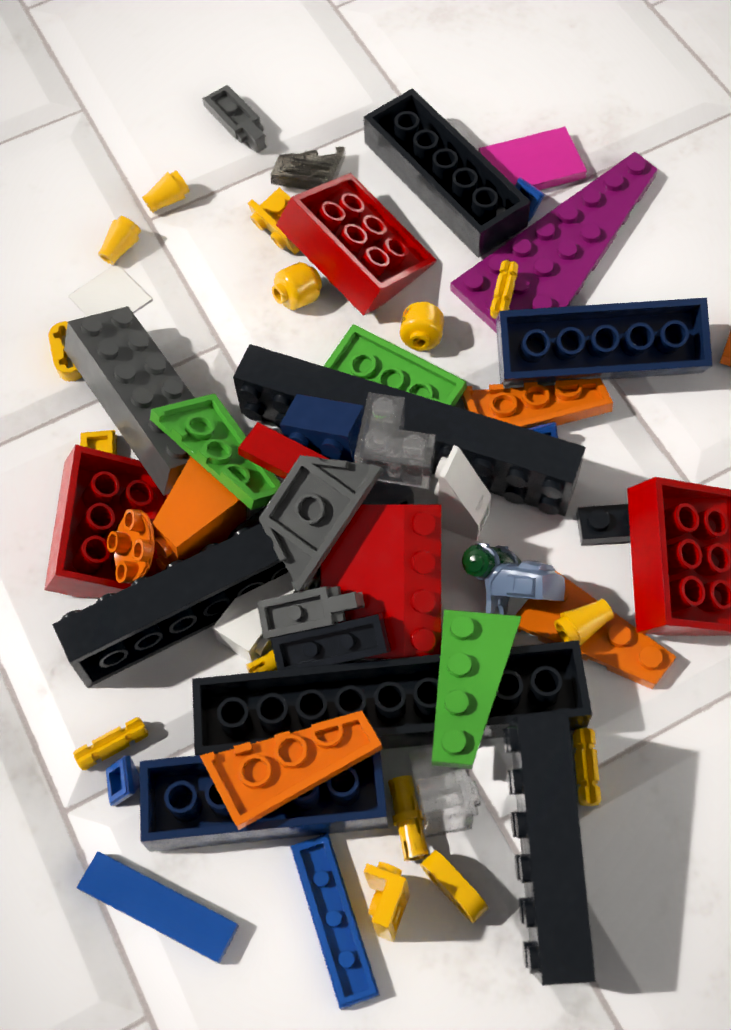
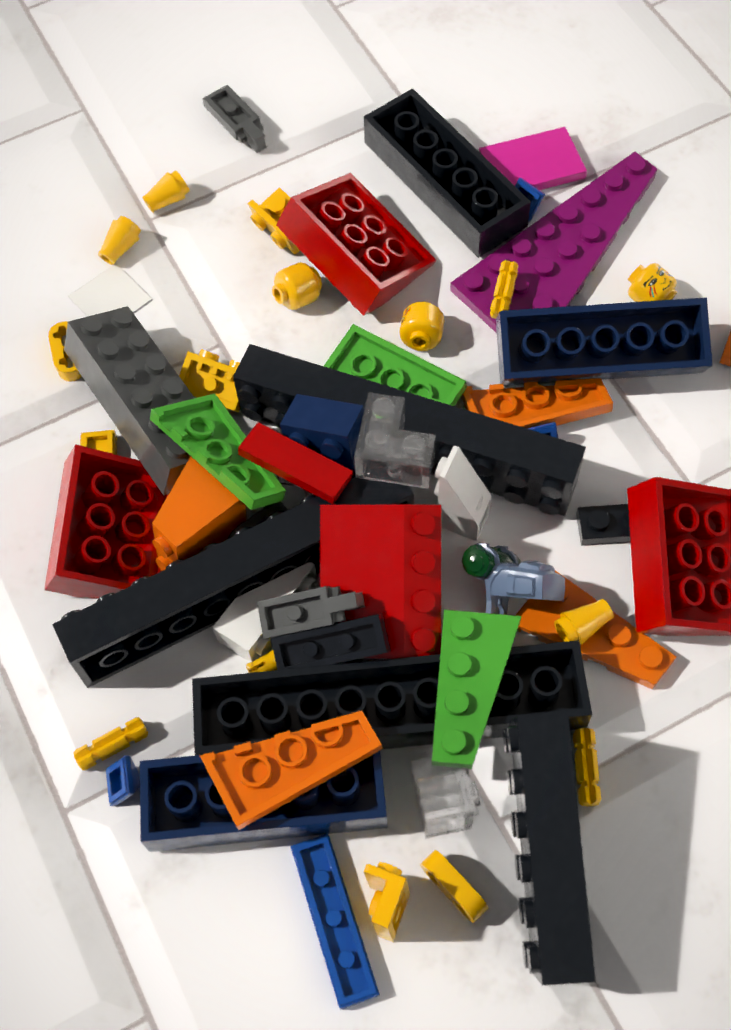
blue tile [76,851,239,964] -> none
orange dish [107,509,155,584] -> none
dark grey wing [259,455,385,592] -> none
clear smoke wing [271,147,345,190] -> none
yellow pin [388,775,430,862] -> none
none -> yellow bracket [179,349,240,412]
none -> yellow head [628,263,678,302]

